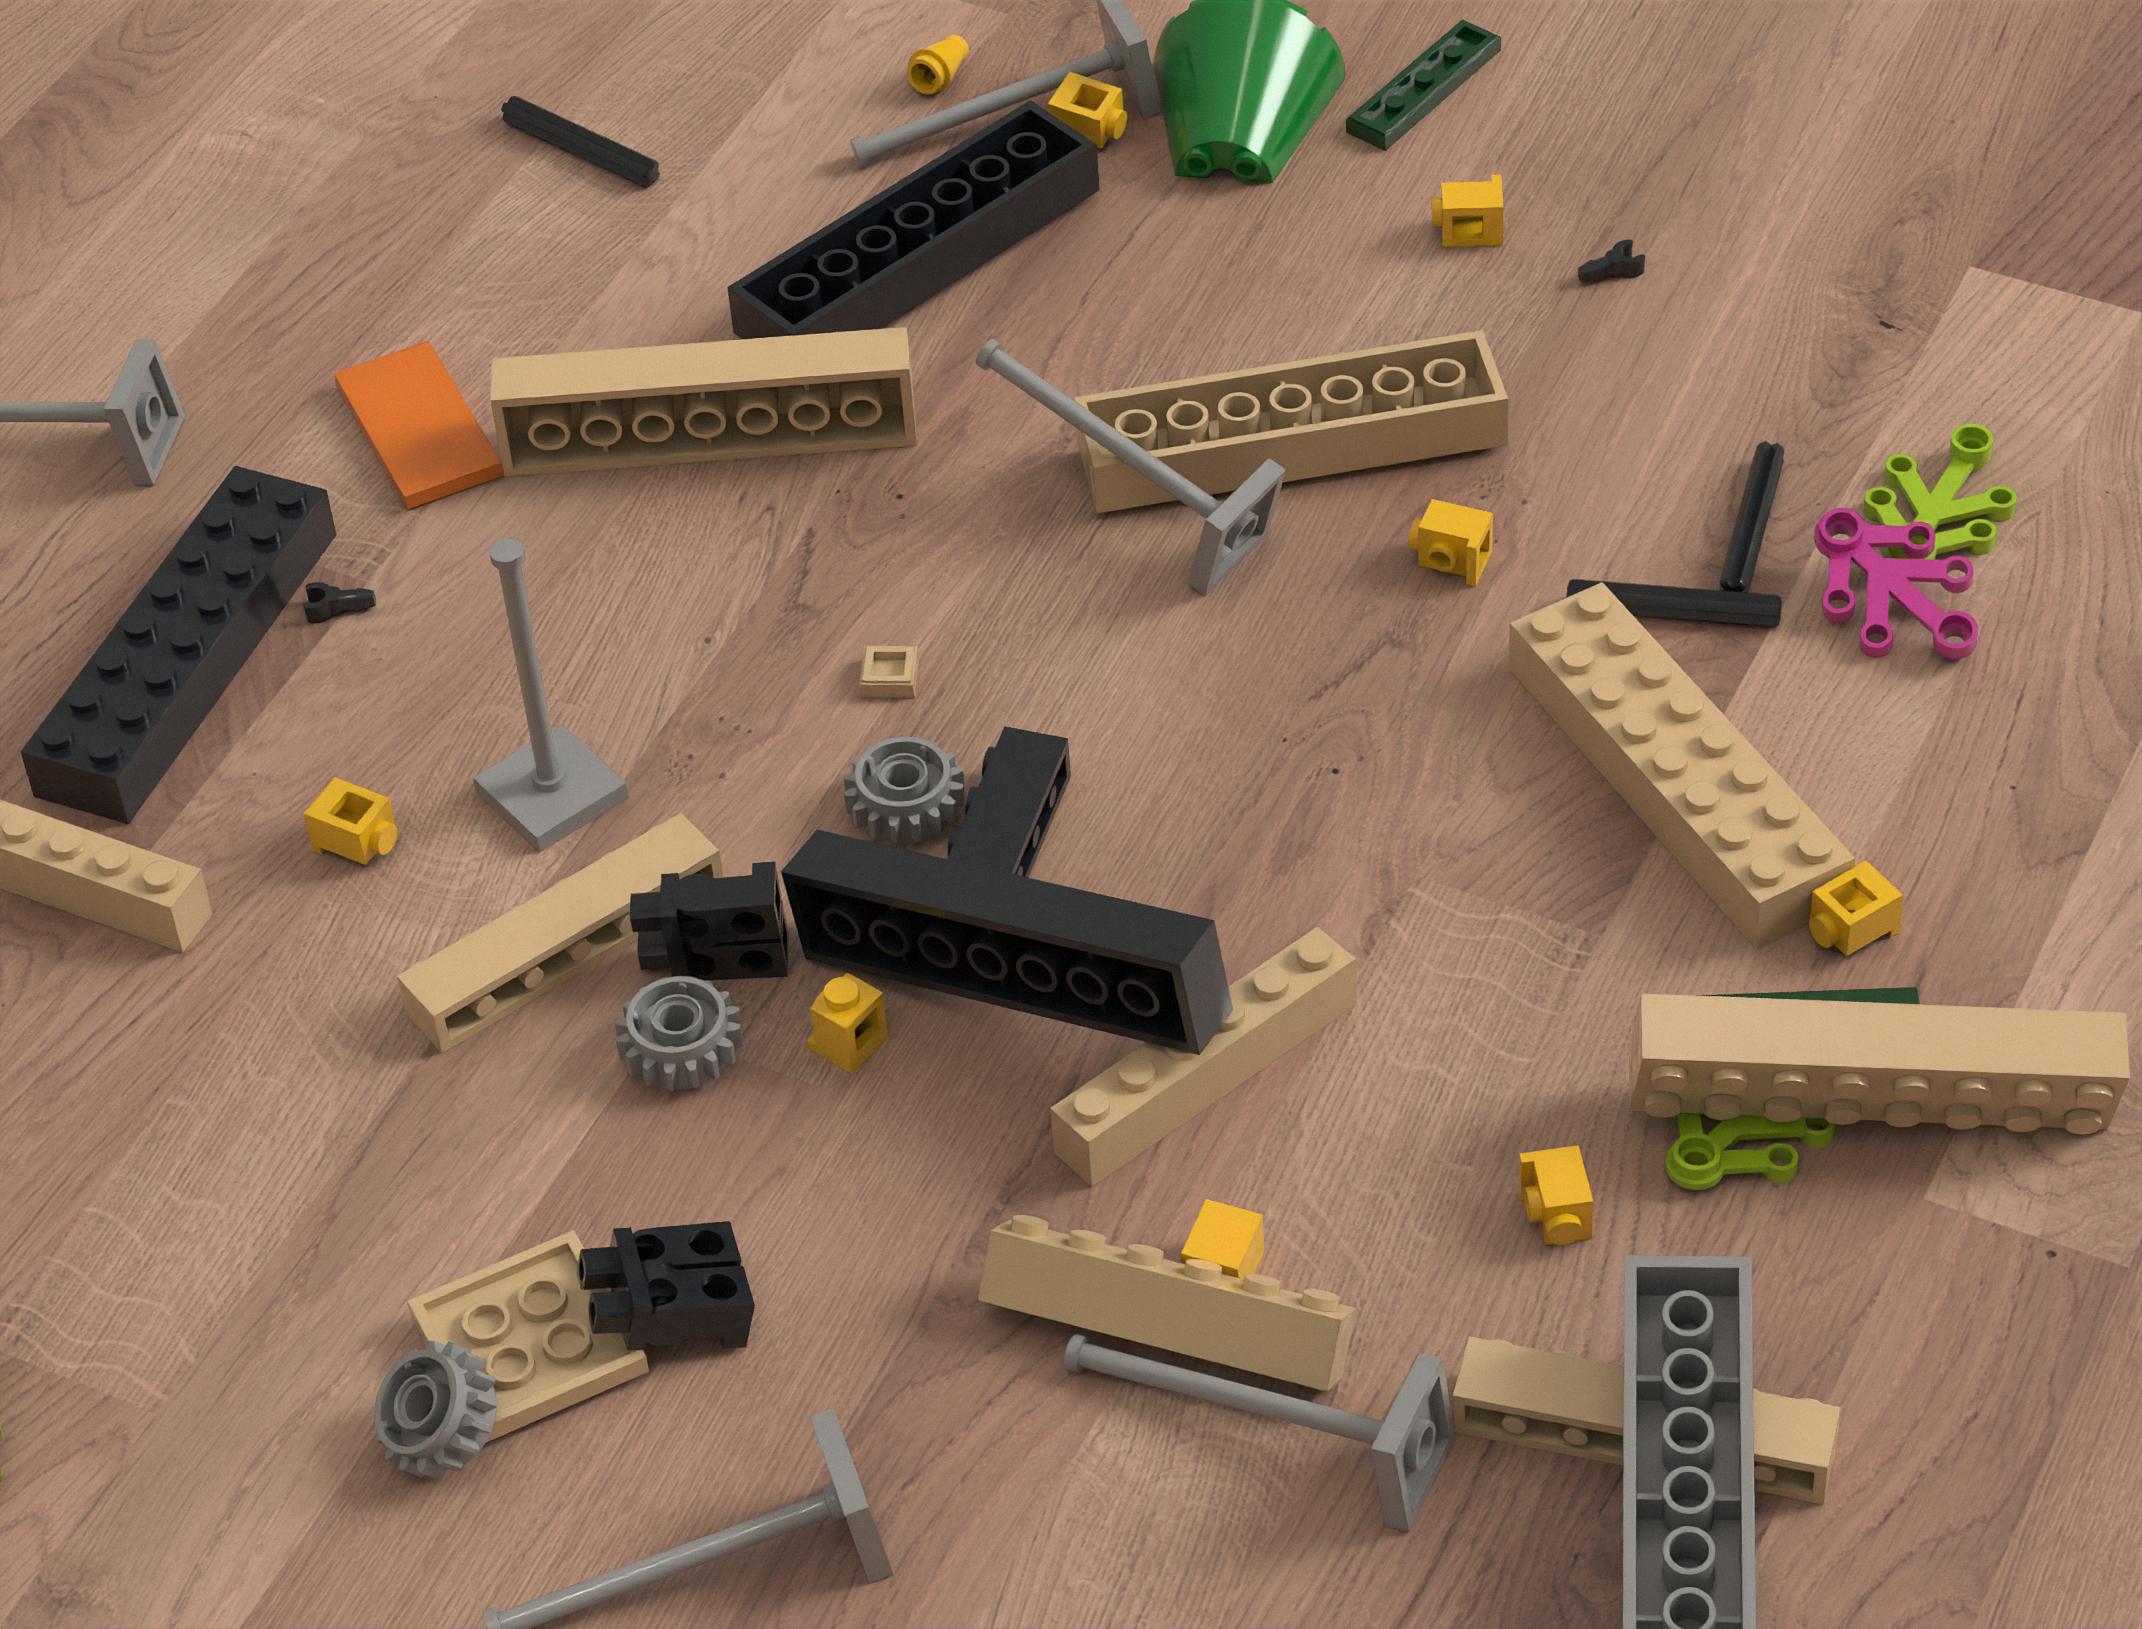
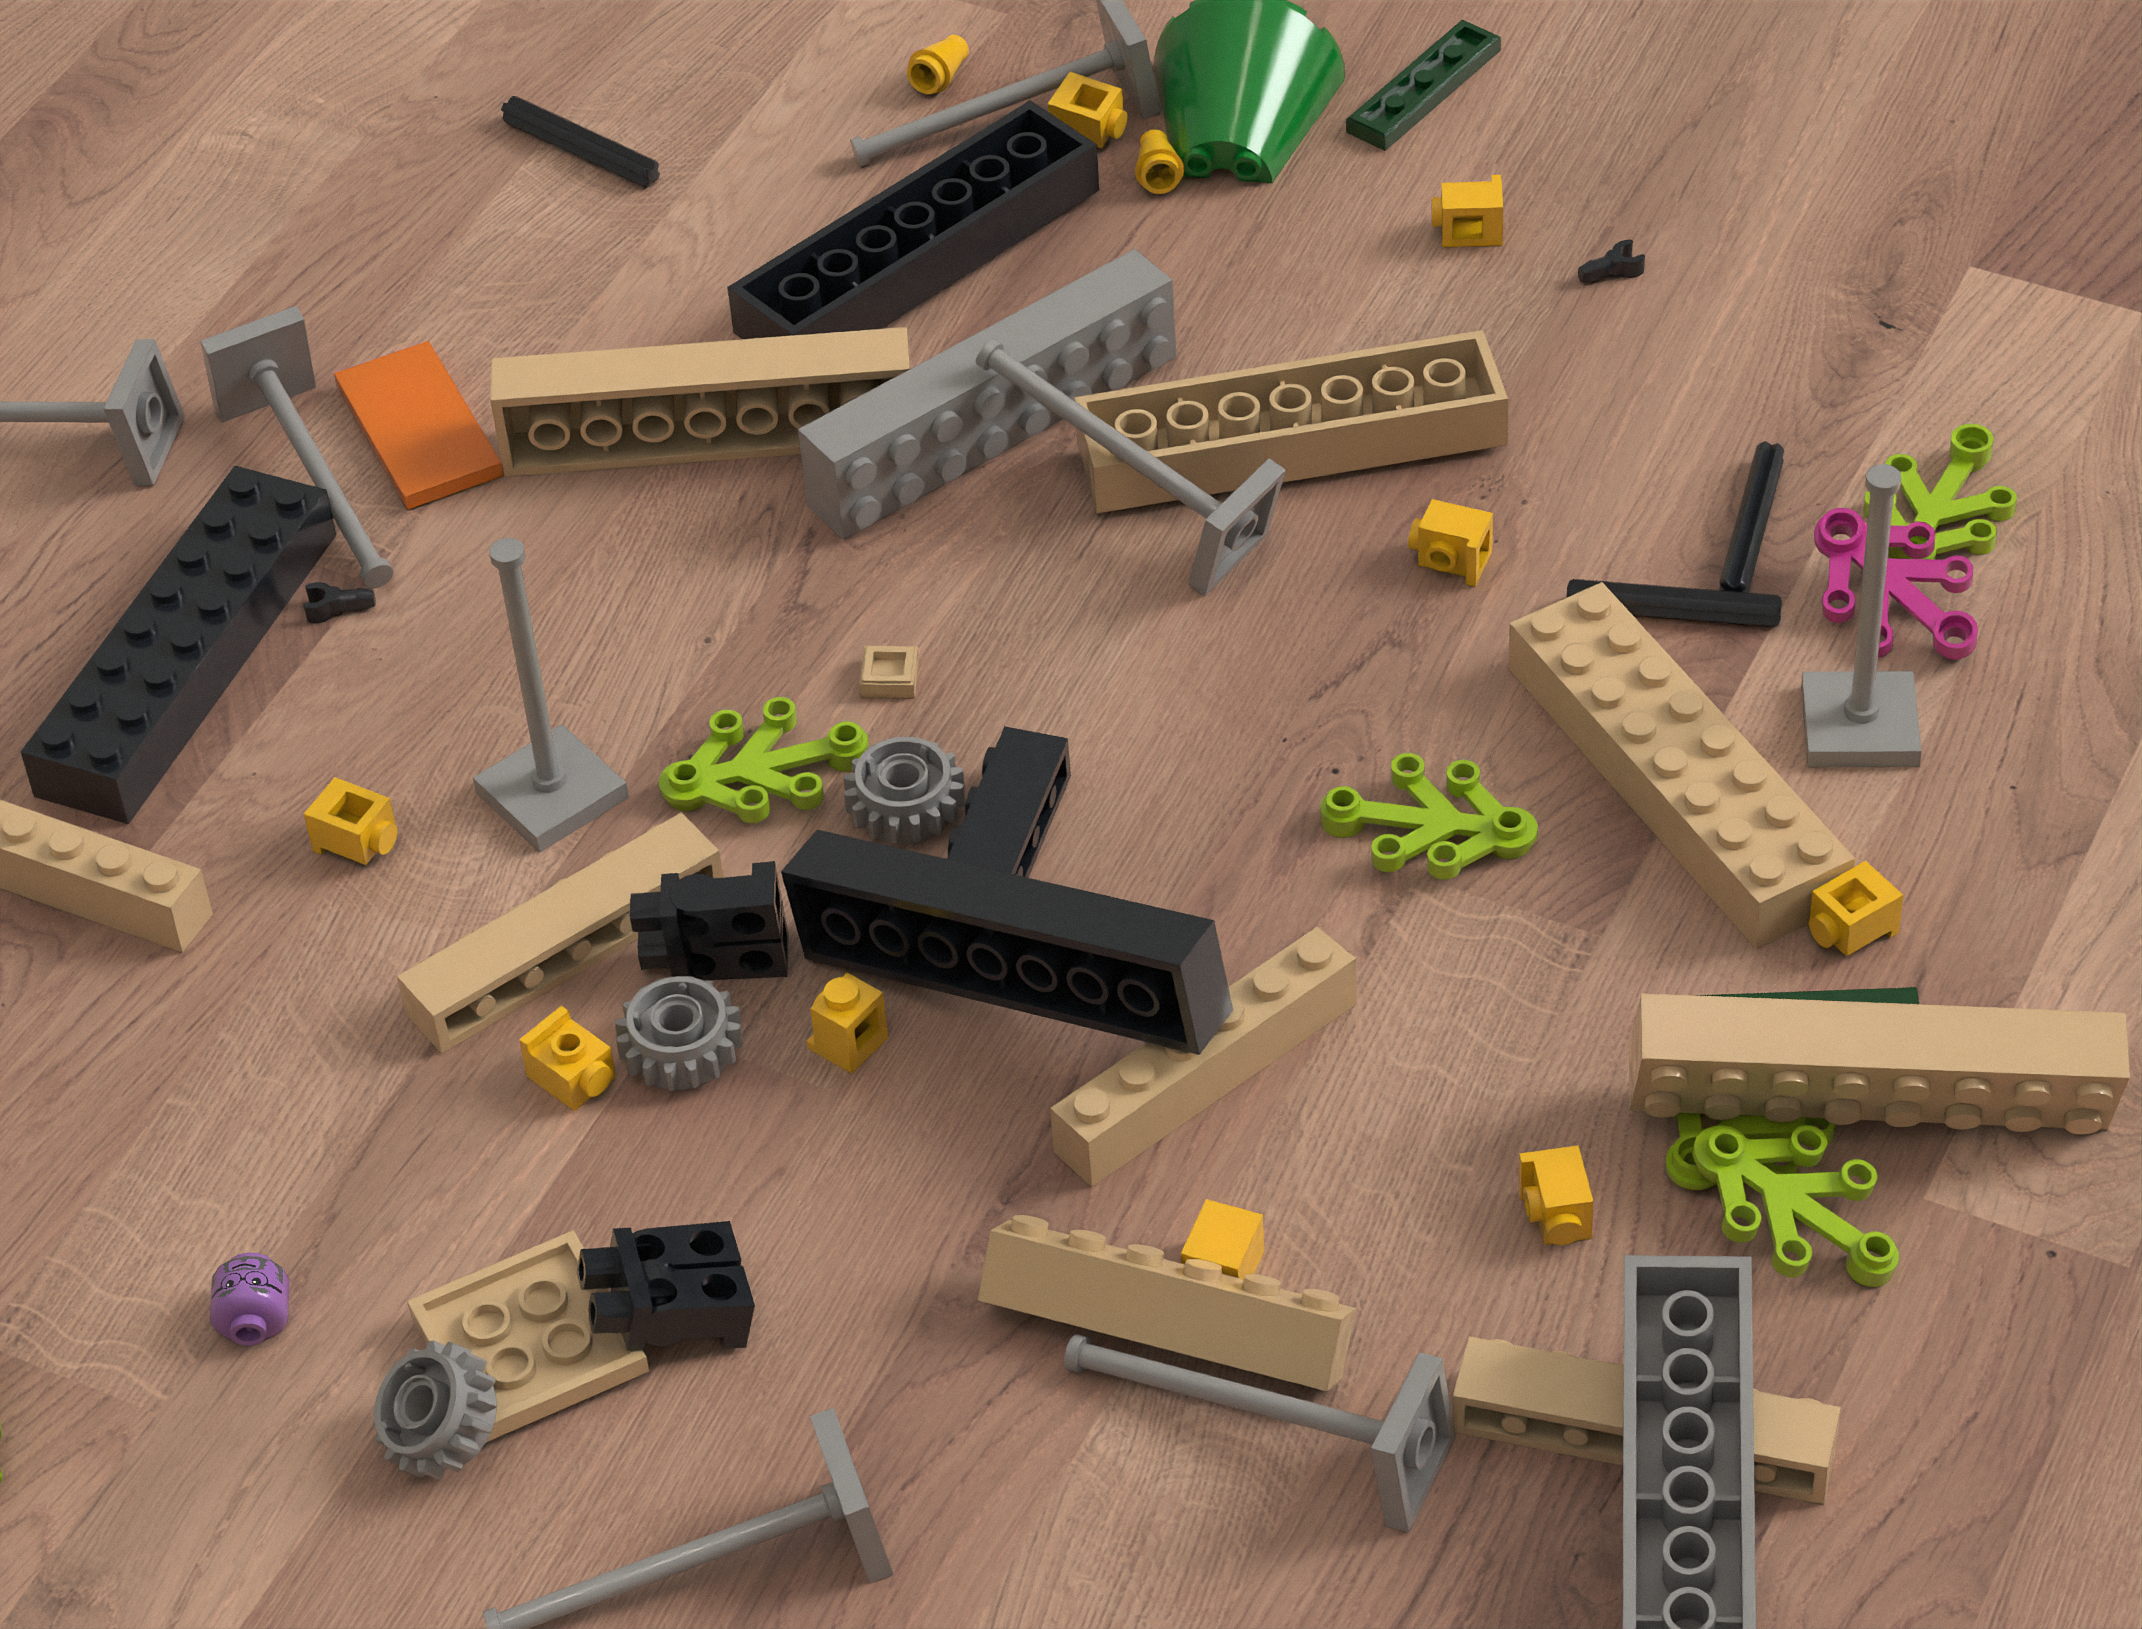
none -> light grey tile [200,306,394,588]
none -> medium lavender head [210,1253,290,1346]
none -> yellow brick [519,1005,616,1111]
none -> lime plant [659,697,869,823]
none -> light grey brick [798,249,1176,540]
none -> yellow cone [1135,130,1184,194]
none -> lime plant [1320,753,1538,880]
none -> lime plant [1692,1125,1899,1287]
none -> light grey tile [1801,464,1921,767]

